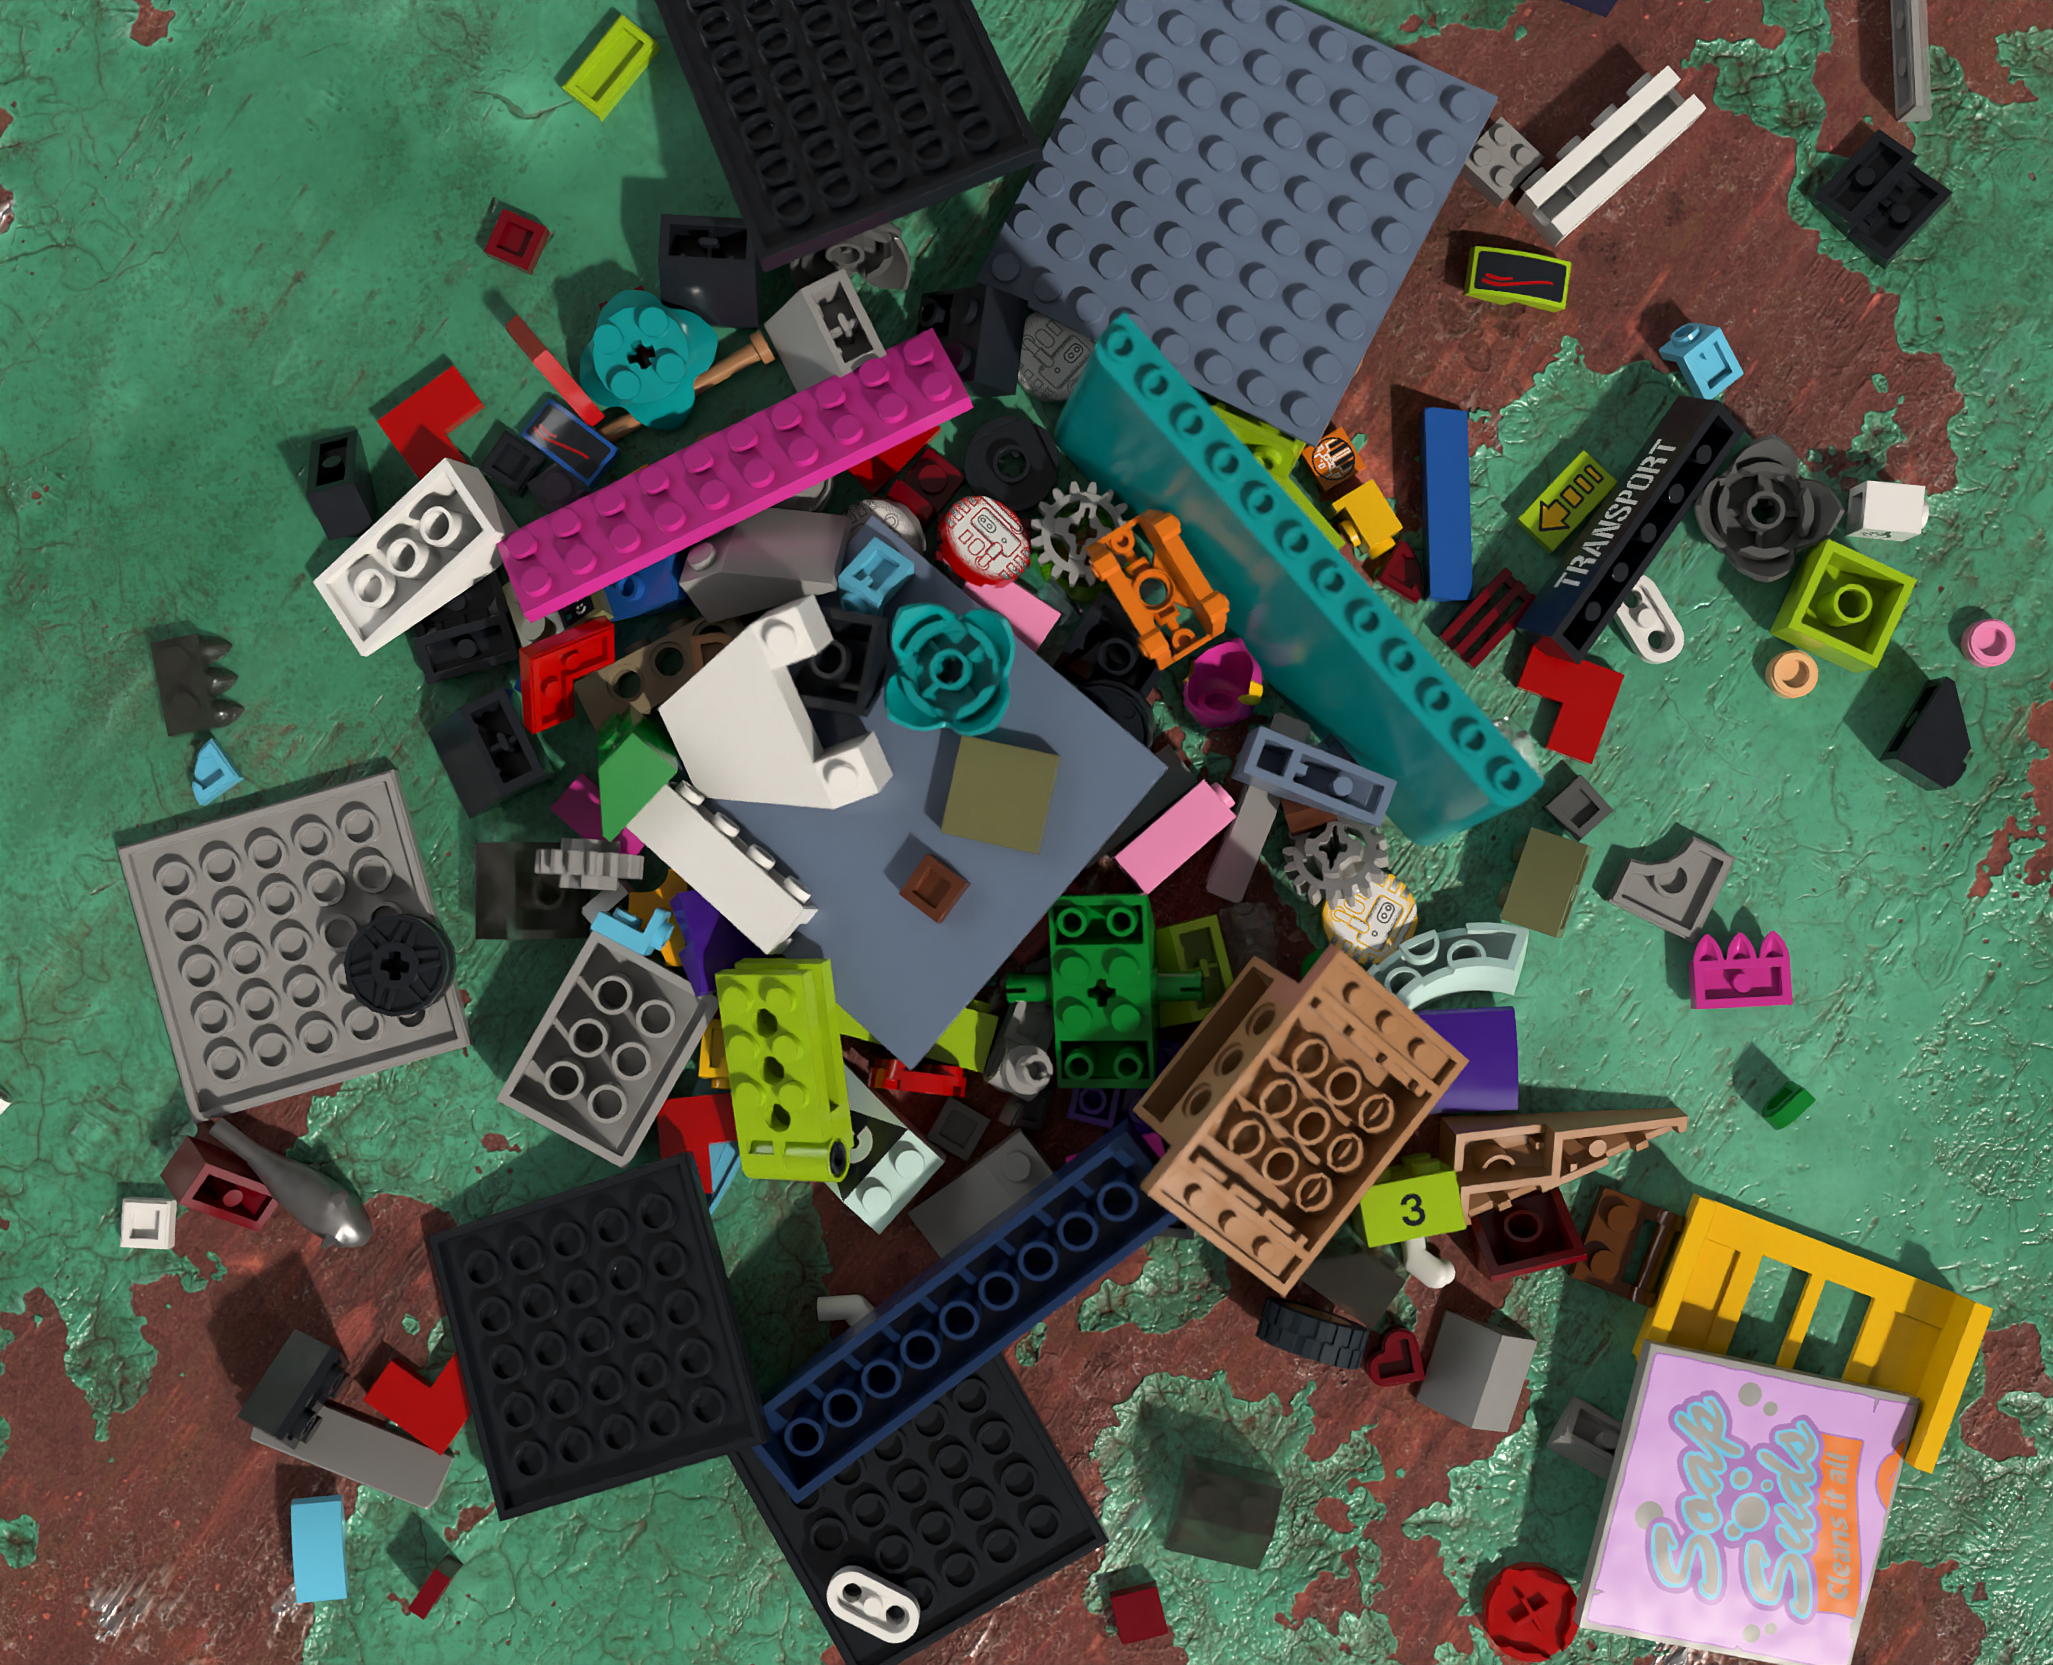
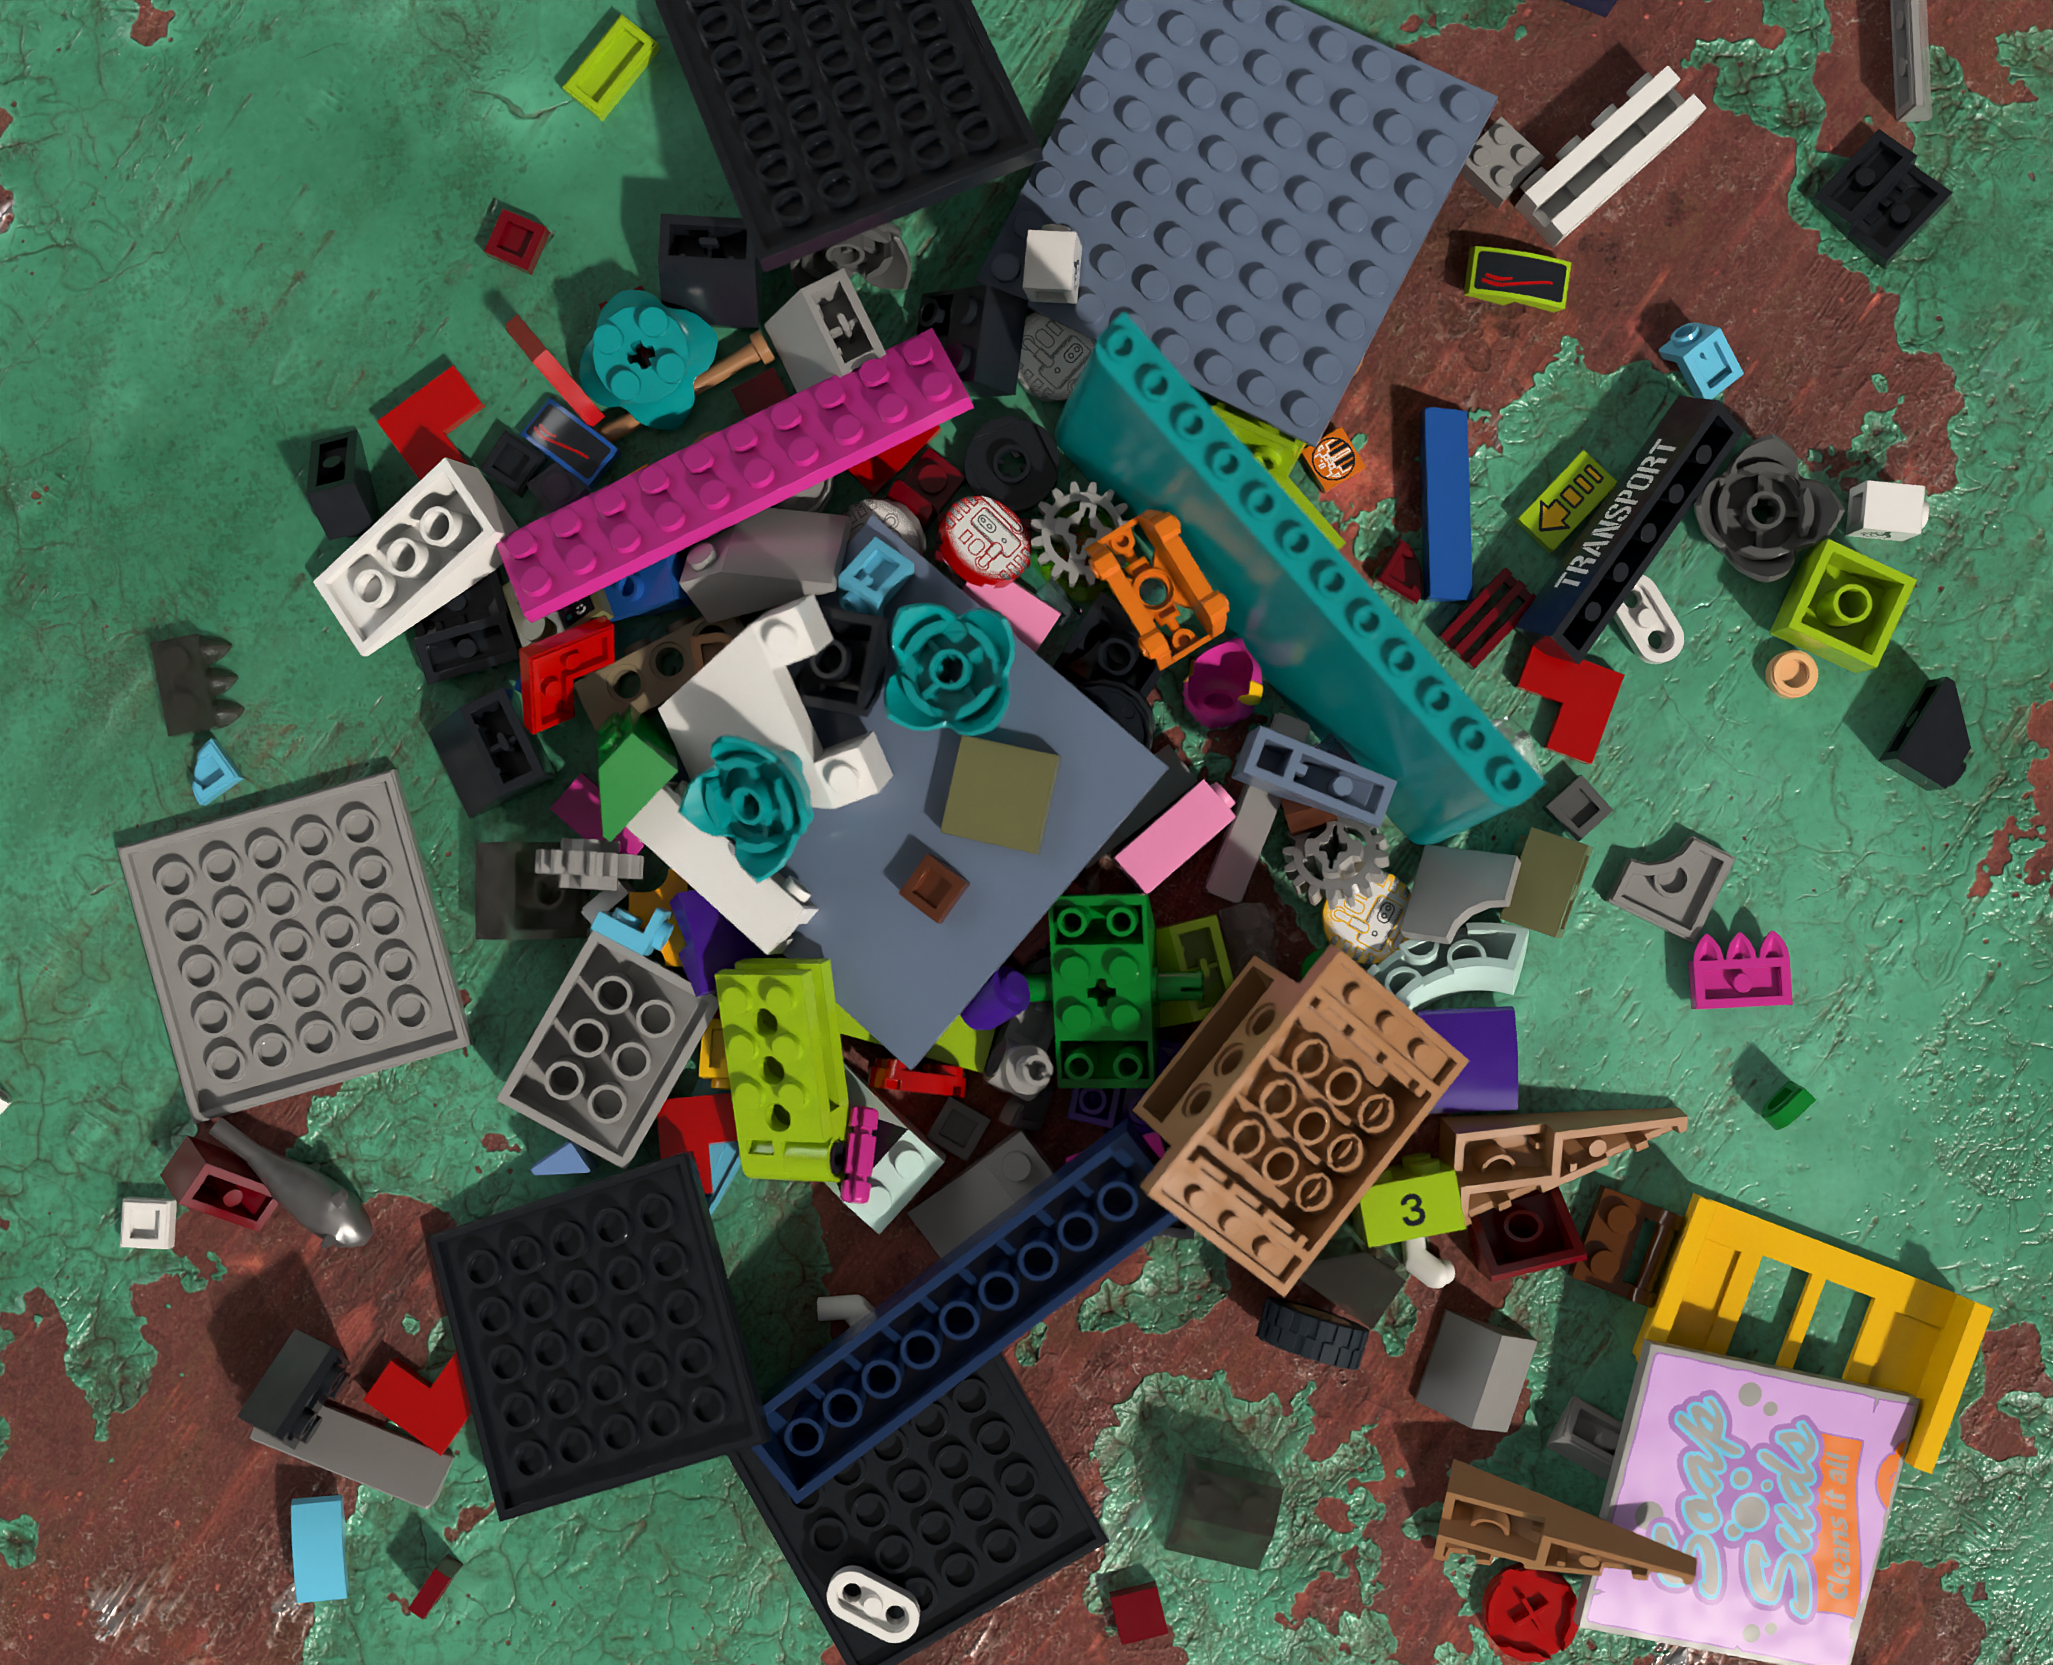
black wheel [344,913,457,1017] -> none
yellow brick [1325,479,1403,560] -> none
dark red tile [1365,1325,1425,1387] -> none
bright pink tile [1961,618,2015,668] -> none
none -> medium blue slope [531,1140,599,1175]
none -> teal brick [678,734,814,883]
none -> dark red tile [731,367,789,418]
none -> dark pink axle [840,1106,879,1204]
none -> dark purple brick [960,966,1030,1030]
none -> white brick [1023,224,1082,304]
none -> light grey tile [1400,845,1521,944]
none -> medium nougat wedge [1433,1459,1697,1585]

